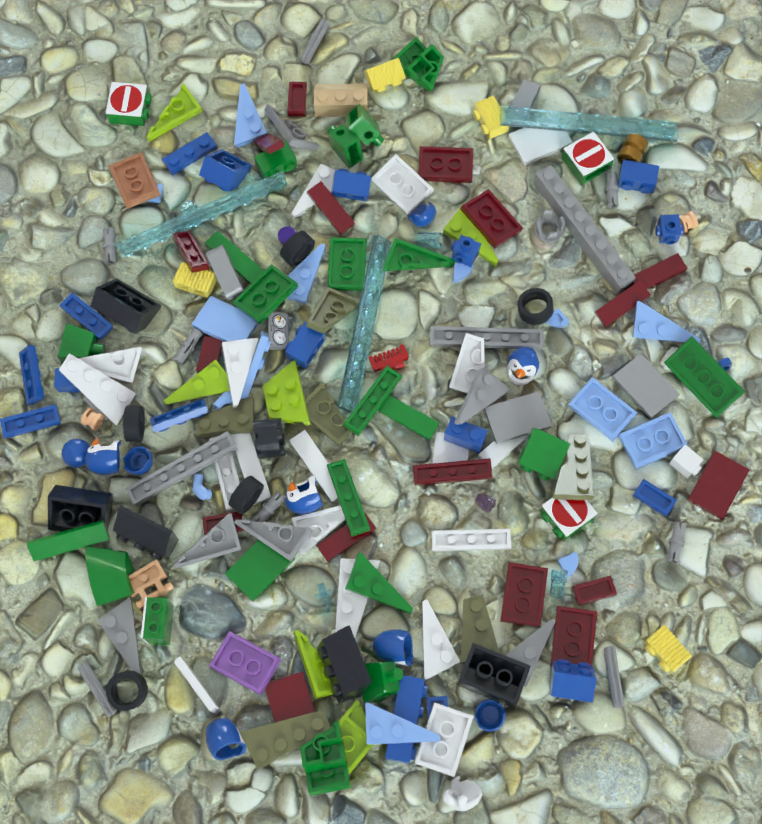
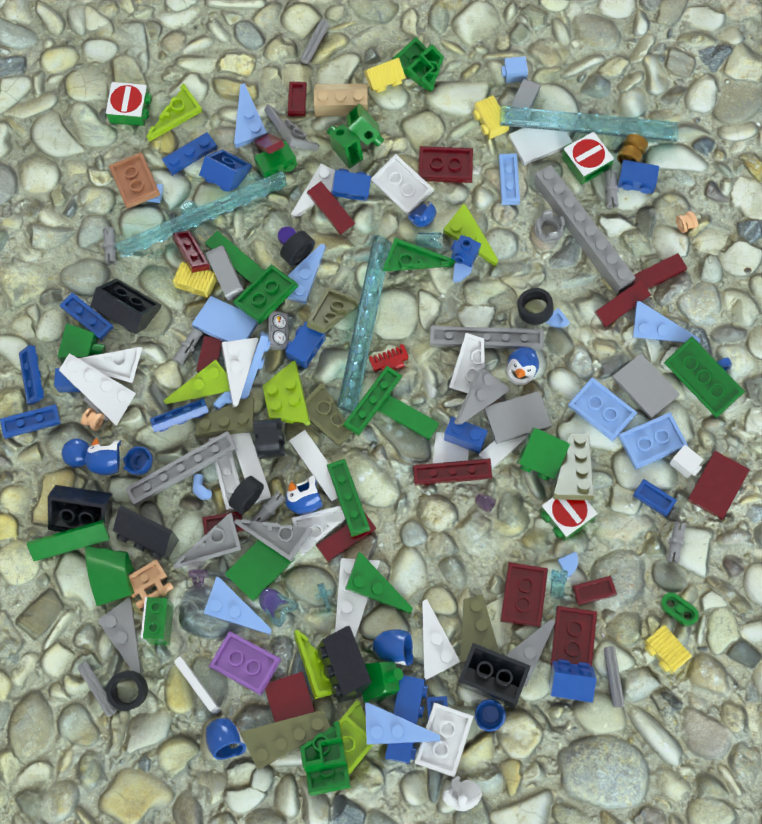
black tyre [123,405,145,442] -> none
green tile [328,237,367,291] -> none
white tile [431,529,511,552] -> none
dark red tile [460,189,523,249] -> none
blue brick [655,214,683,245] -> none
none -> clear purple tile [188,569,208,588]
none -> light blue wing [204,577,272,635]
none -> clear light blue piece [259,588,299,627]
none -> light blue tile [499,153,520,205]
none -> light blue brick [501,56,528,83]
none -> green plate [660,593,699,626]

